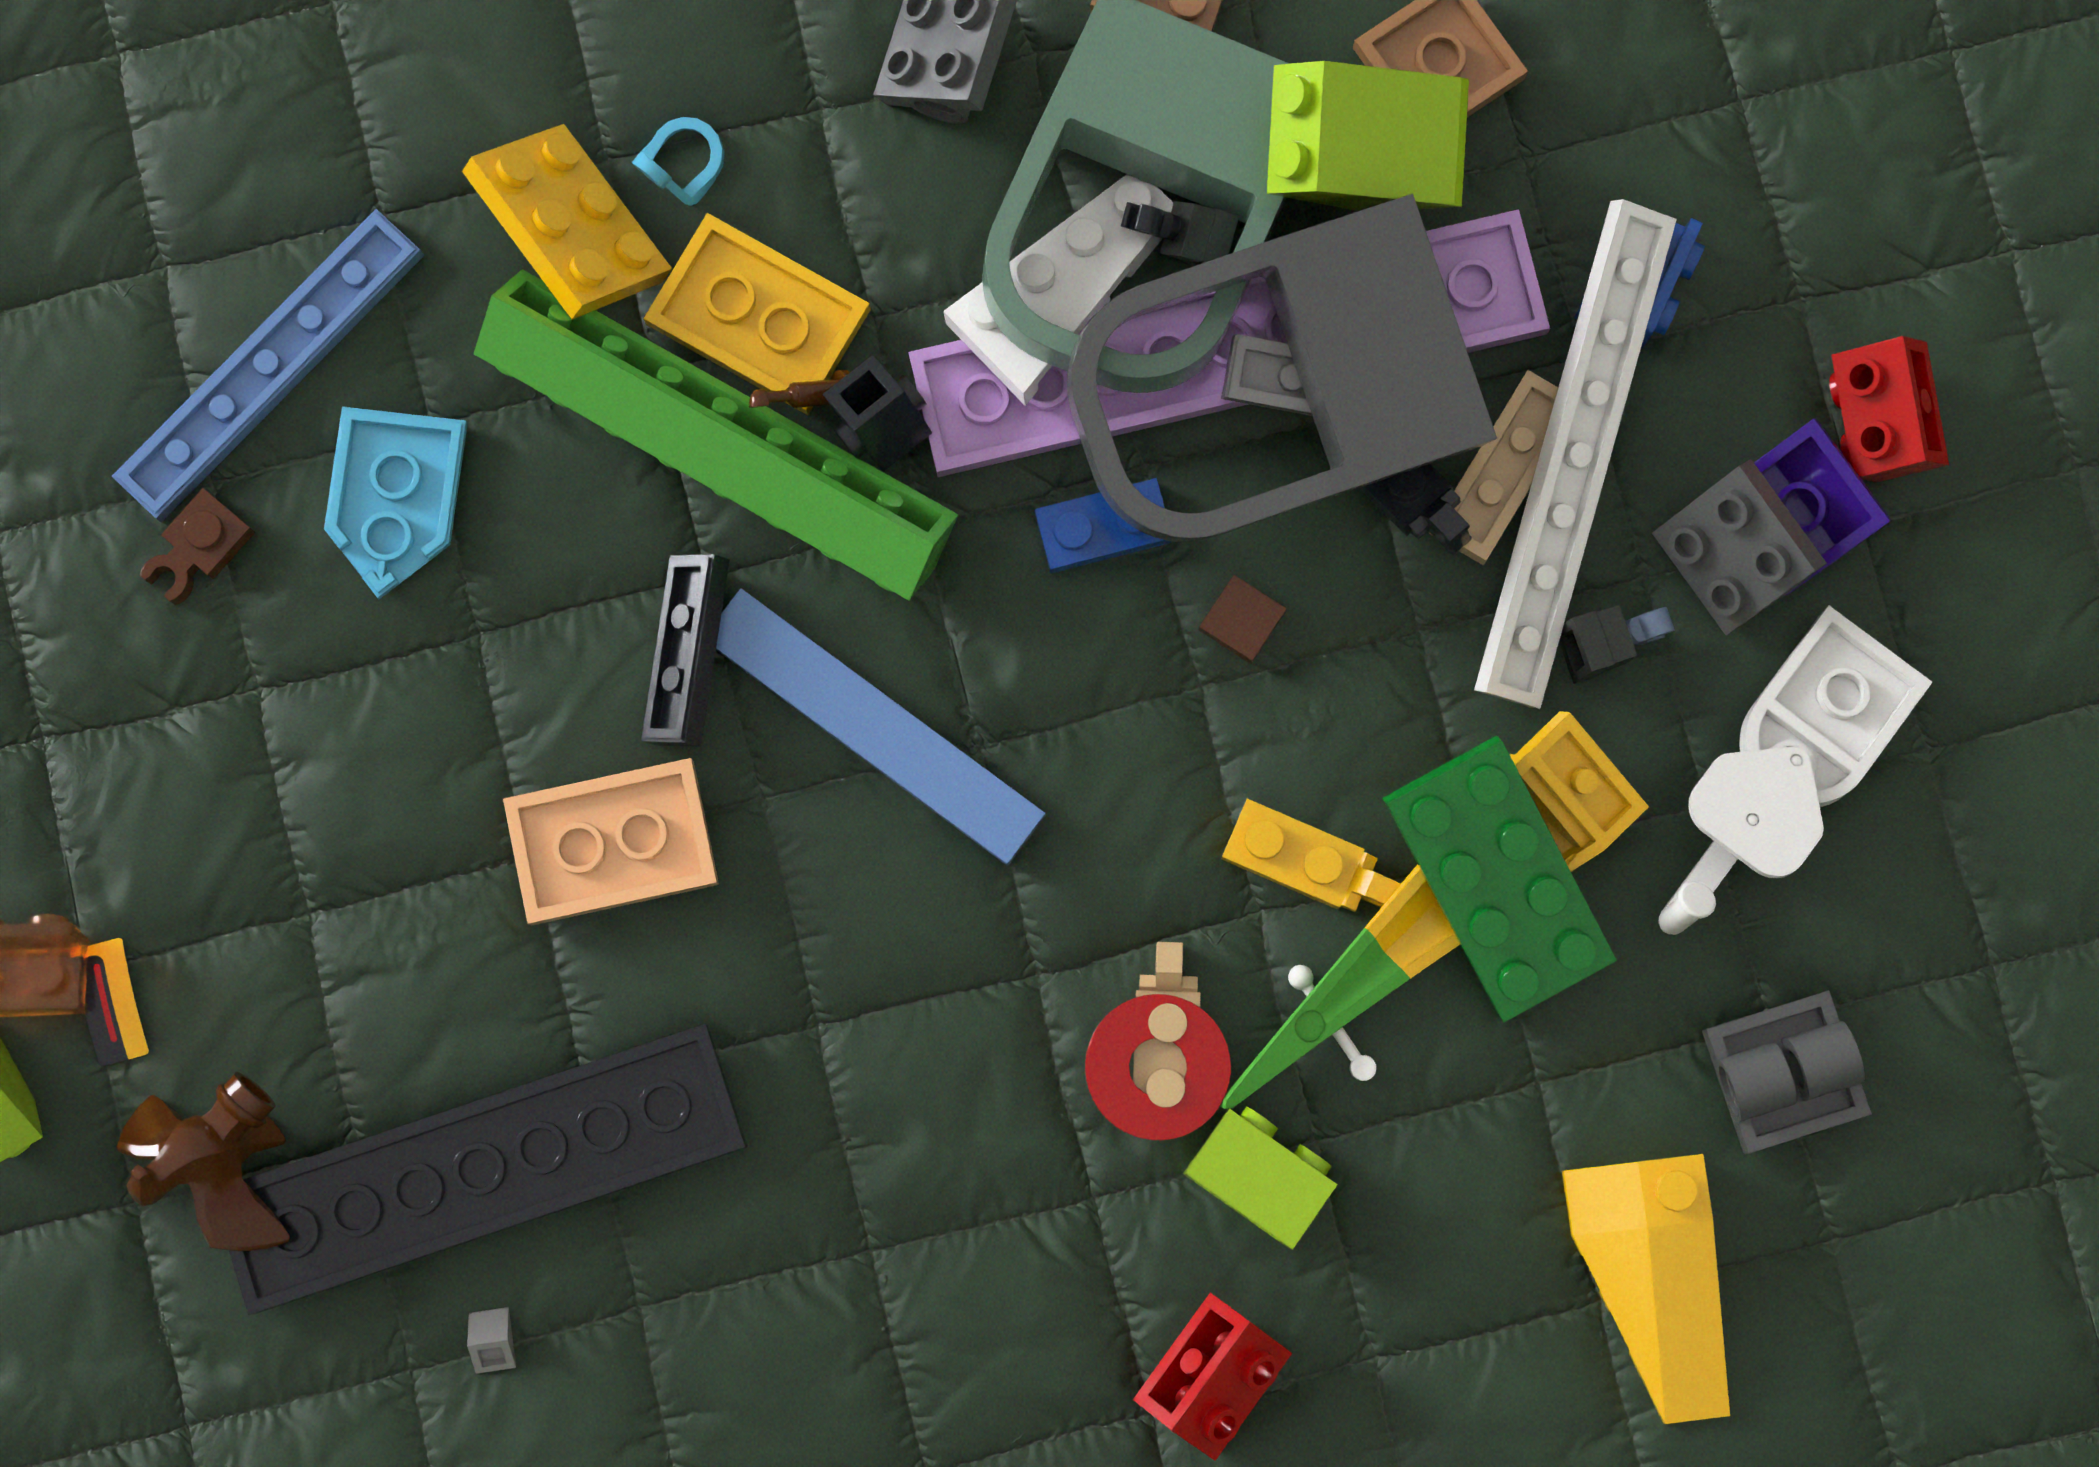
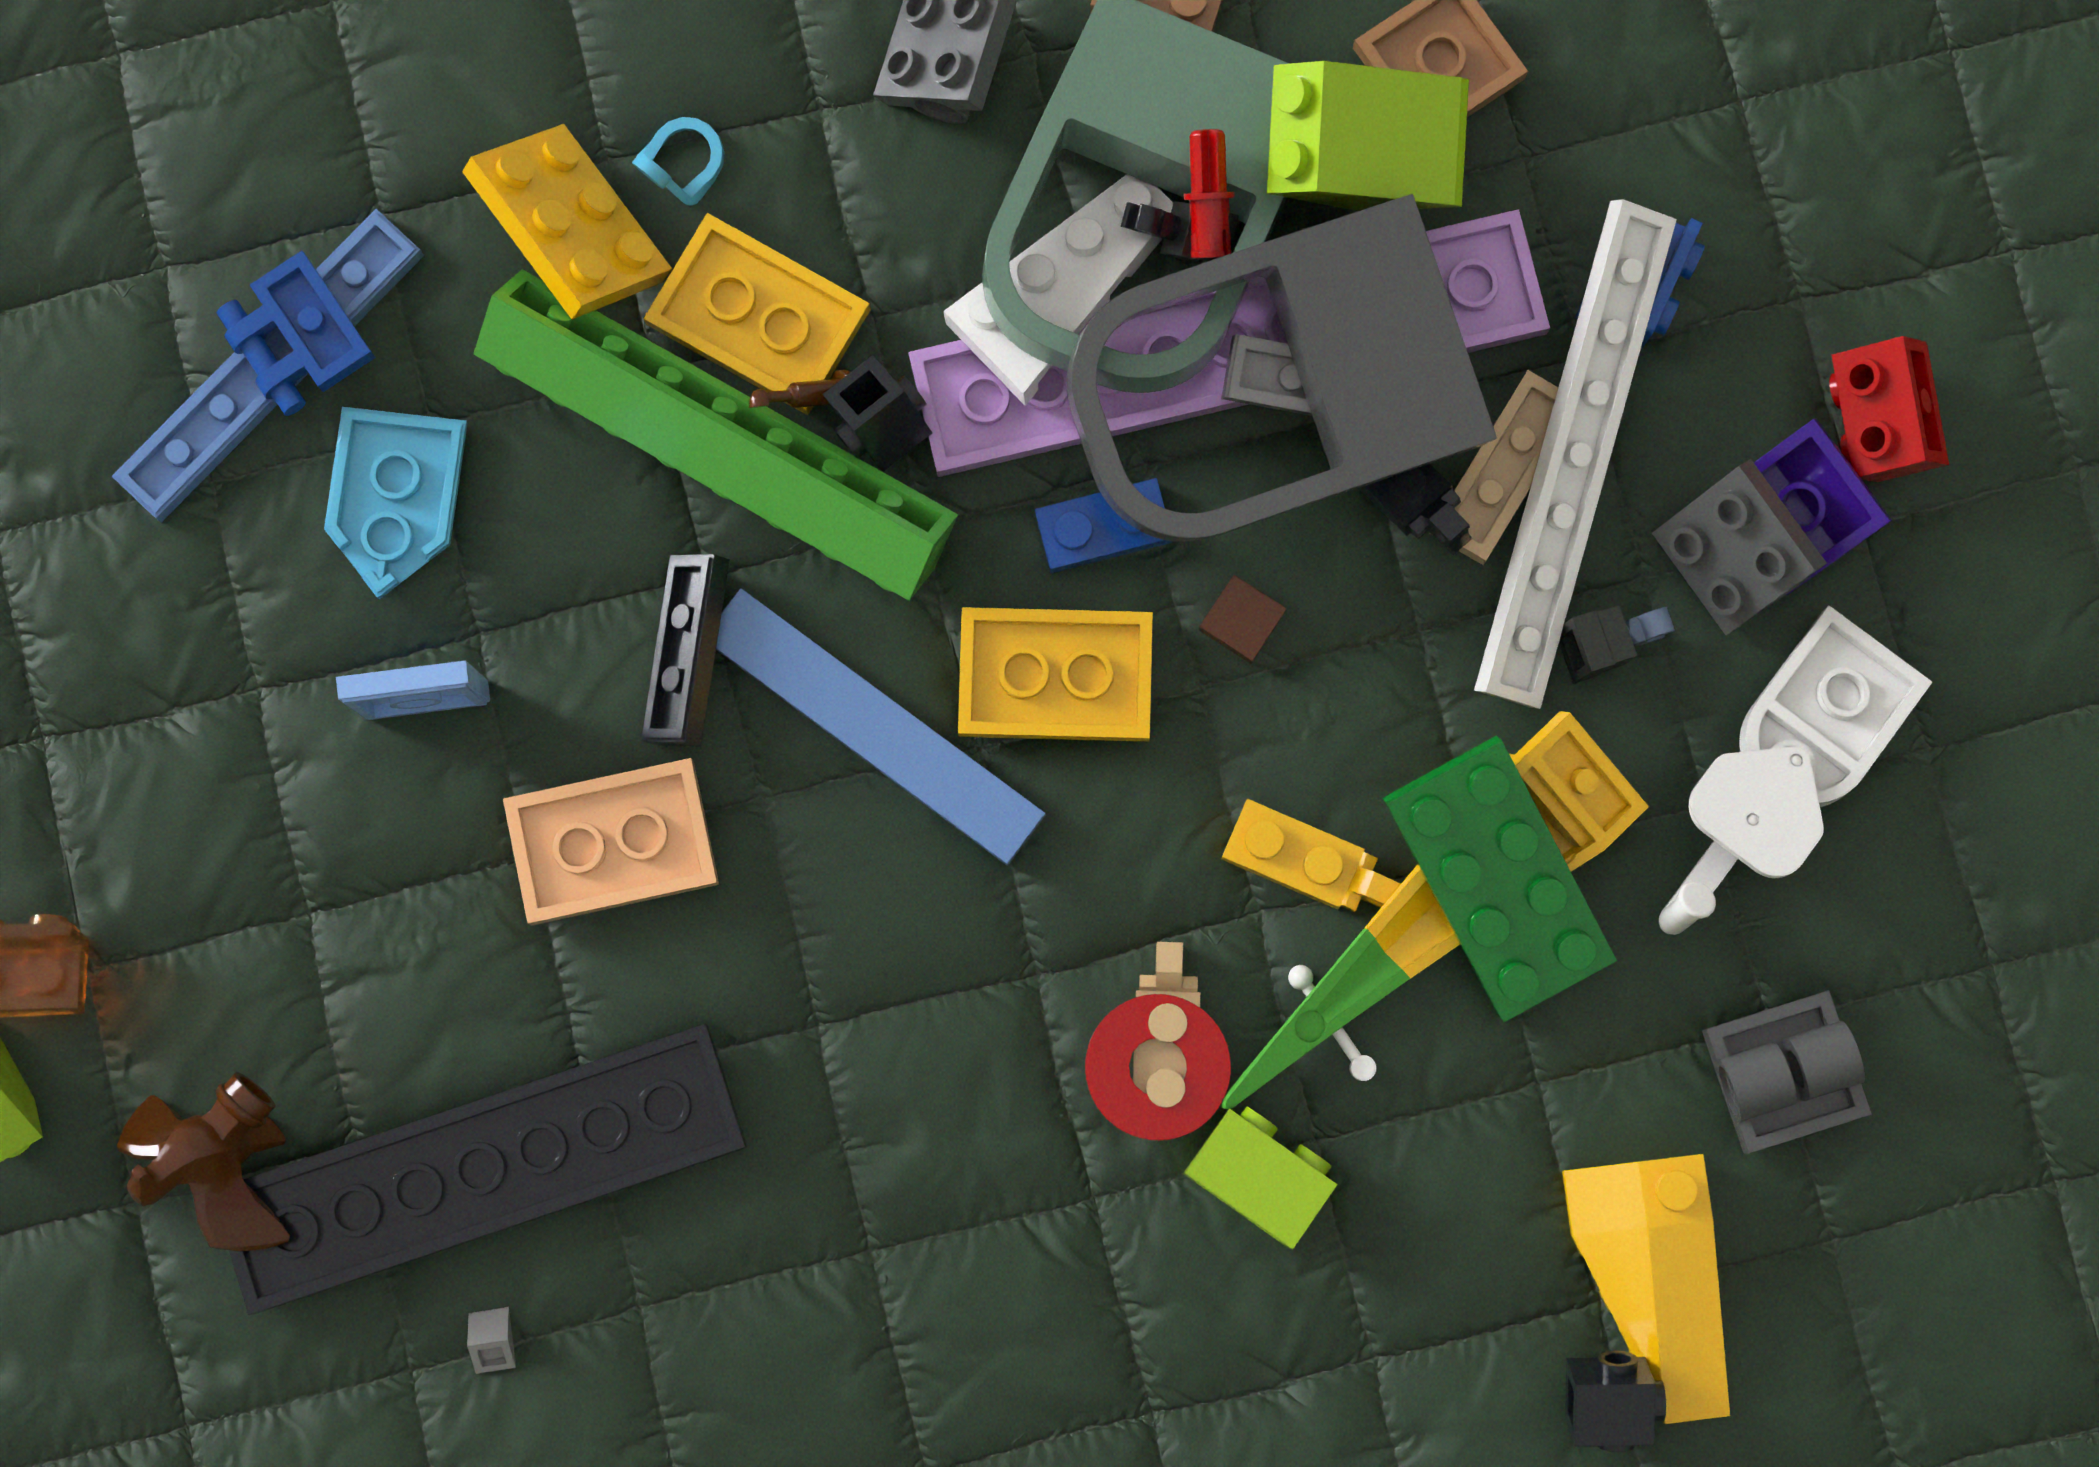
sticker [73,938,149,1066] -> none
reddish brown plate [139,488,255,605] -> none
red brick [1133,1292,1292,1461] -> none
none -> blue plate [216,250,376,416]
none -> light blue tile [336,660,490,720]
none -> yellow plate [958,607,1153,742]
none -> red axle [1184,129,1235,258]
none -> black brick [1565,1350,1666,1453]

